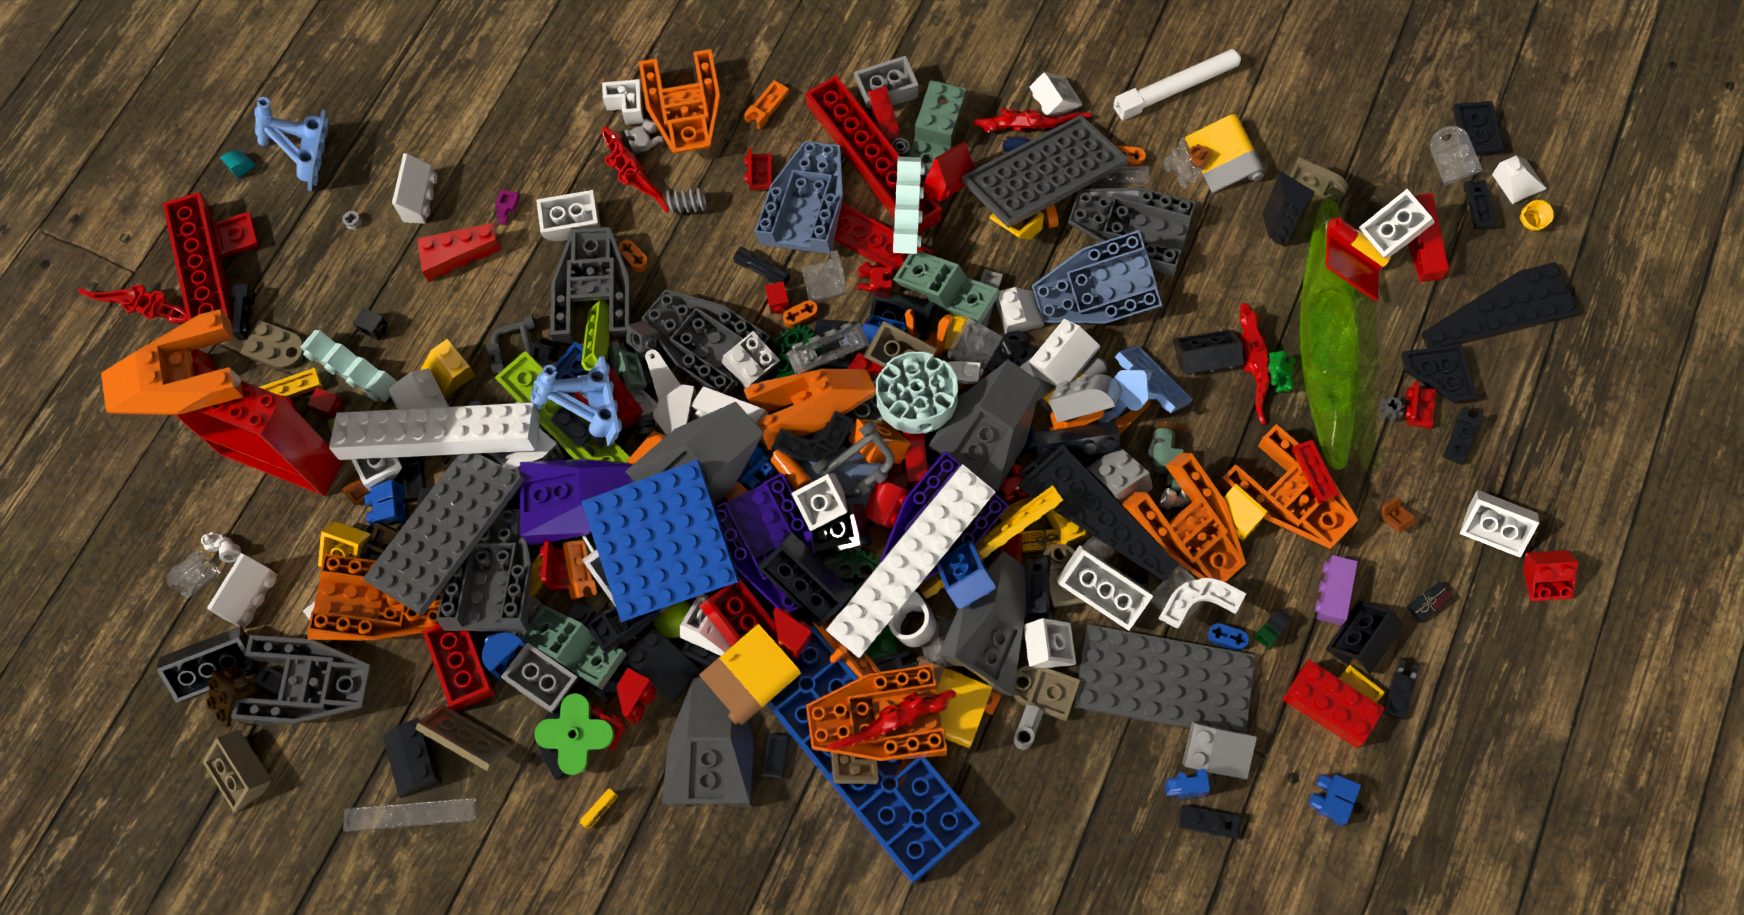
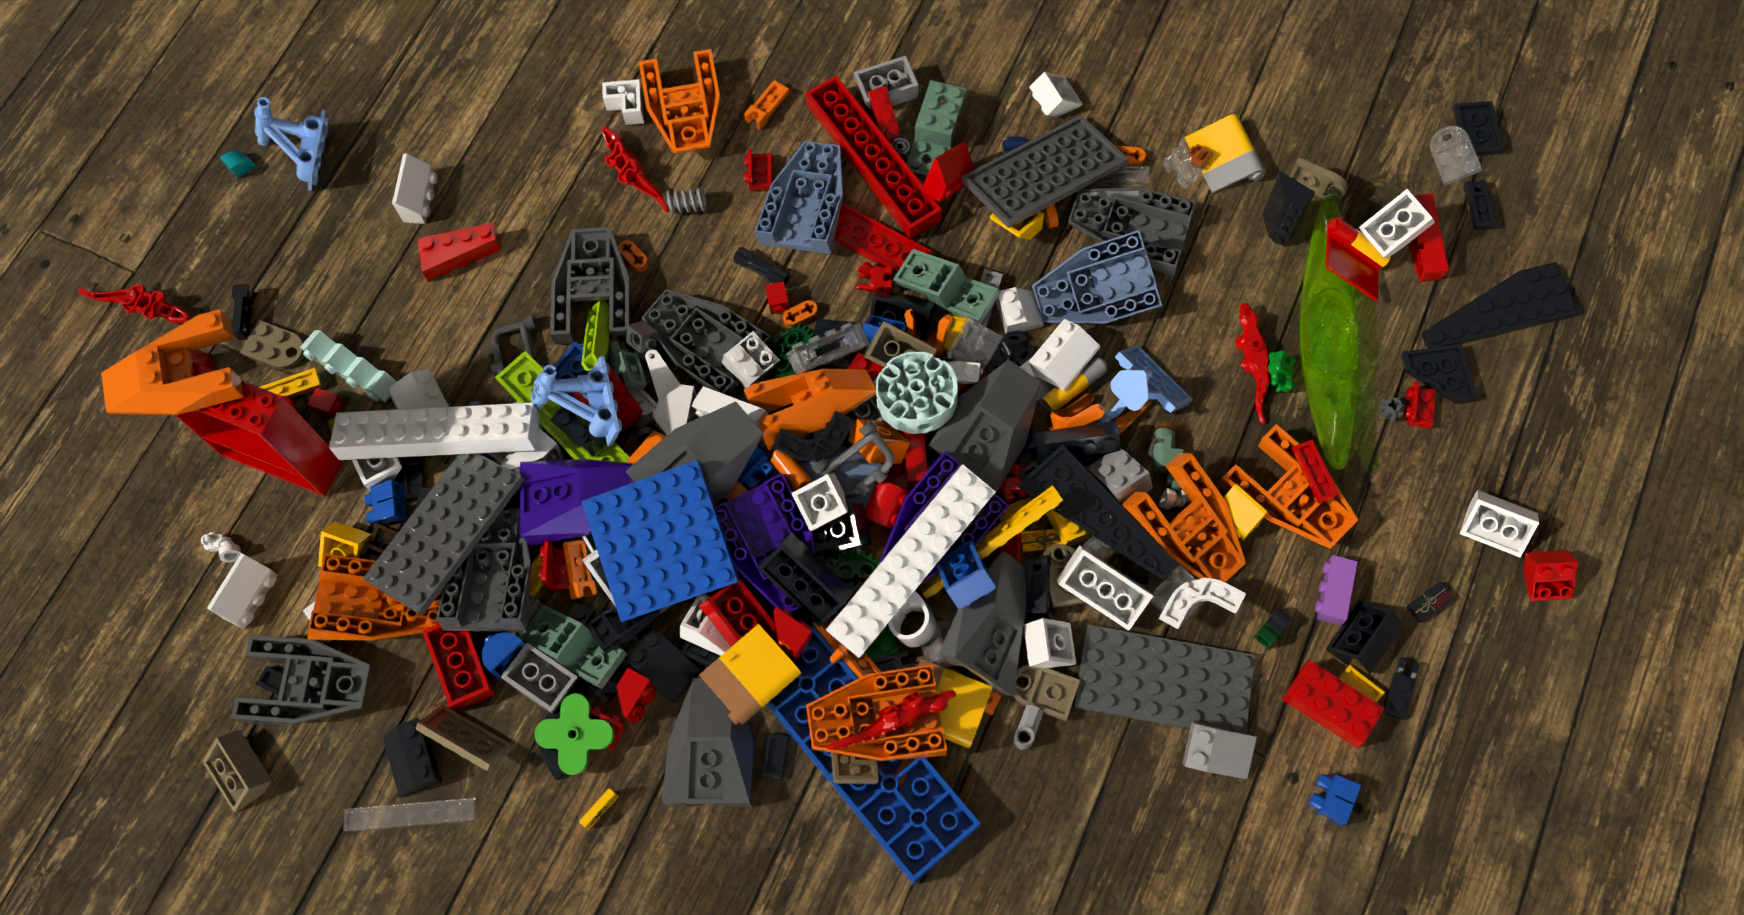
black slope [156,626,258,703] -> none
red brick [162,192,234,326] -> none
clear slope [165,549,222,598] -> none
dark brown bracket [206,666,256,728] -> none
red plate [212,212,259,258] -> none
light grey bush [342,211,362,230] -> none
dark orange tile [342,477,371,506] -> none
black brick [353,308,388,341] -> none
yellow slope [421,339,475,398] -> none
magenta plate [495,190,520,226] -> none
black brick [530,337,560,367] -> none
white brick [536,190,601,241] -> none
light grey animal [624,119,664,156] -> none
lime dish [653,600,691,639] -> none
clear bracket [801,250,847,302] -> none
light aqua brick [893,157,925,254] -> none
red animal [973,108,1092,133] -> none
light grey brick [1049,374,1122,423] -> none
white brick [1114,49,1241,121] -> none
blue hips [1164,769,1210,800] -> none
black slope [1173,329,1243,375] -> none
black plate [1178,805,1244,840] -> none
blue beam [1207,623,1249,651] -> none
dark orange bracket [1382,496,1416,533] -> none
black plate [1442,406,1483,465] -> none
white slope [1492,156,1547,204] -> none
yellow hair [1520,200,1554,231] -> none

